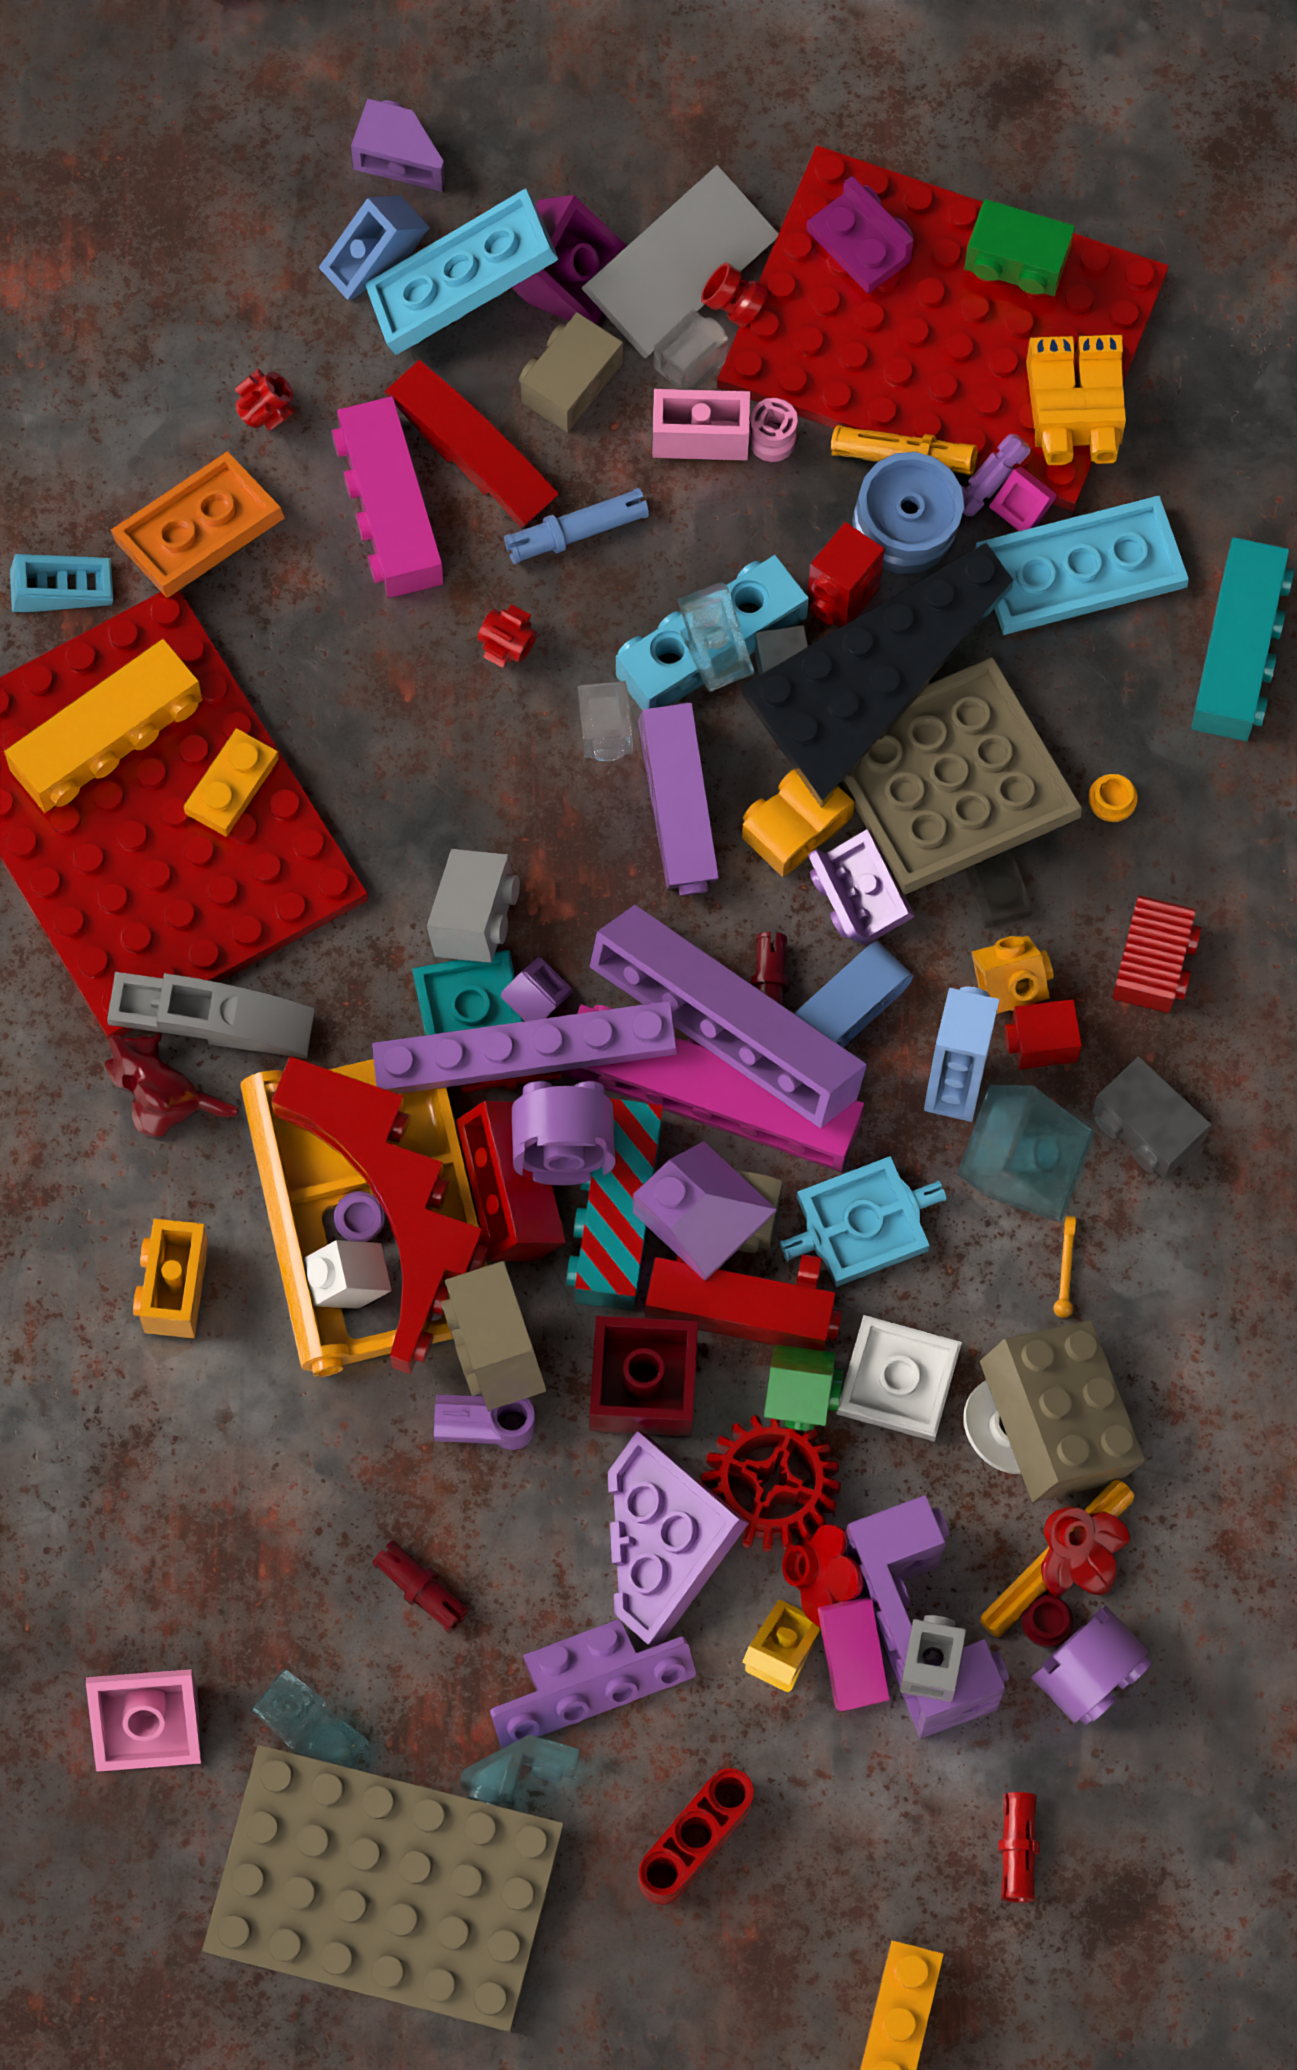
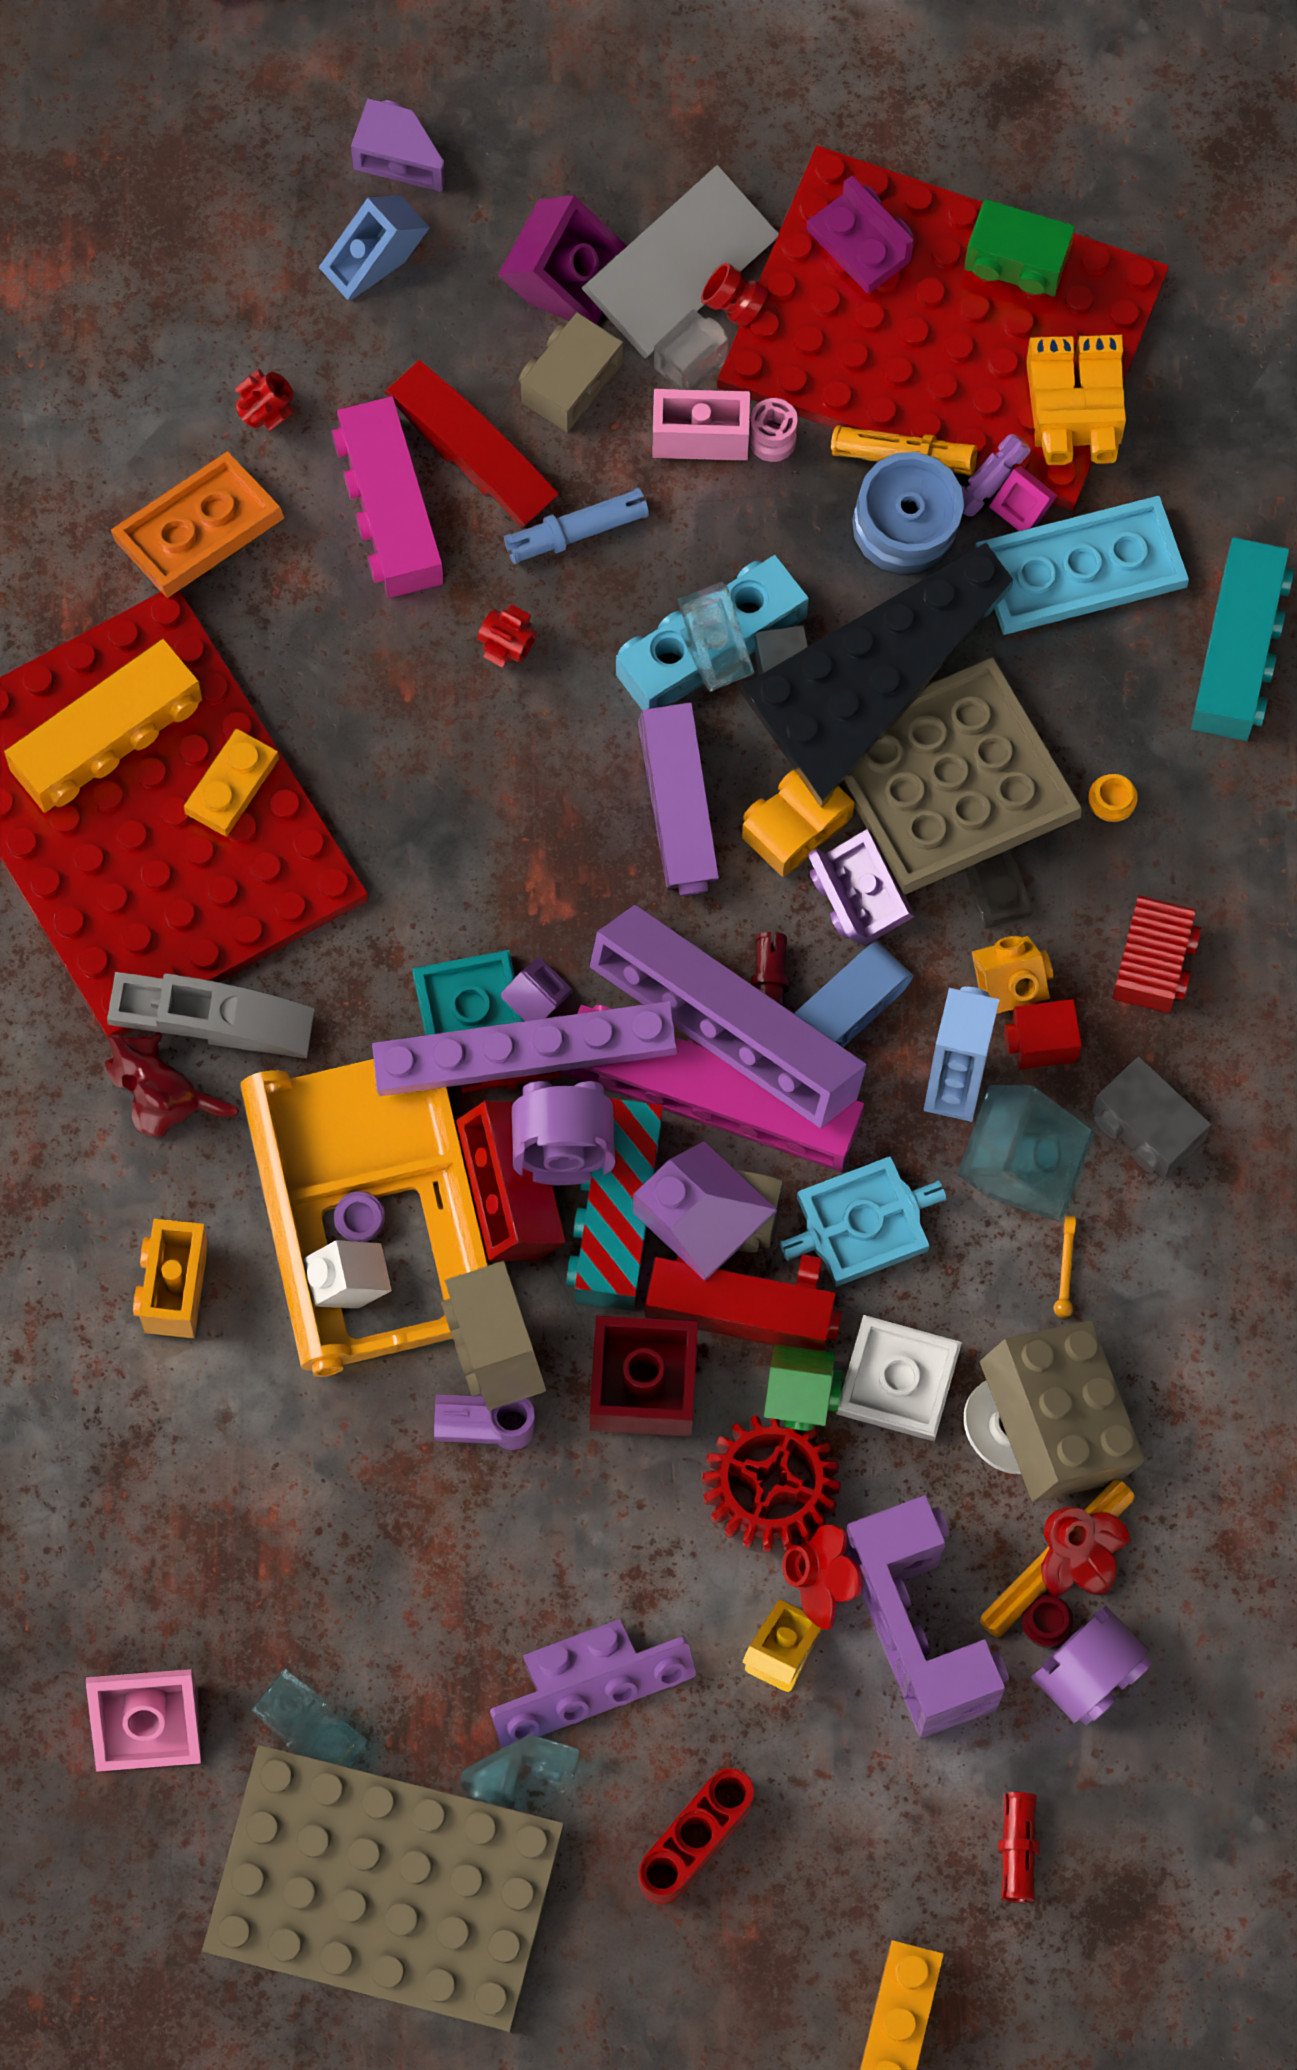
medium azure slope [10,554,113,612] -> none
red arch [271,1056,489,1375] -> none
medium azure plate [365,188,559,355] -> none
dark red pin [372,1540,470,1633] -> none
light grey brick [427,849,520,963] -> none
clear brick [577,681,633,761] -> none
plate [608,1431,749,1647] -> none
red brick [807,522,885,628] -> none
dark pink tile [818,1596,889,1712] -> none
light grey brick [899,1615,966,1703] -> none

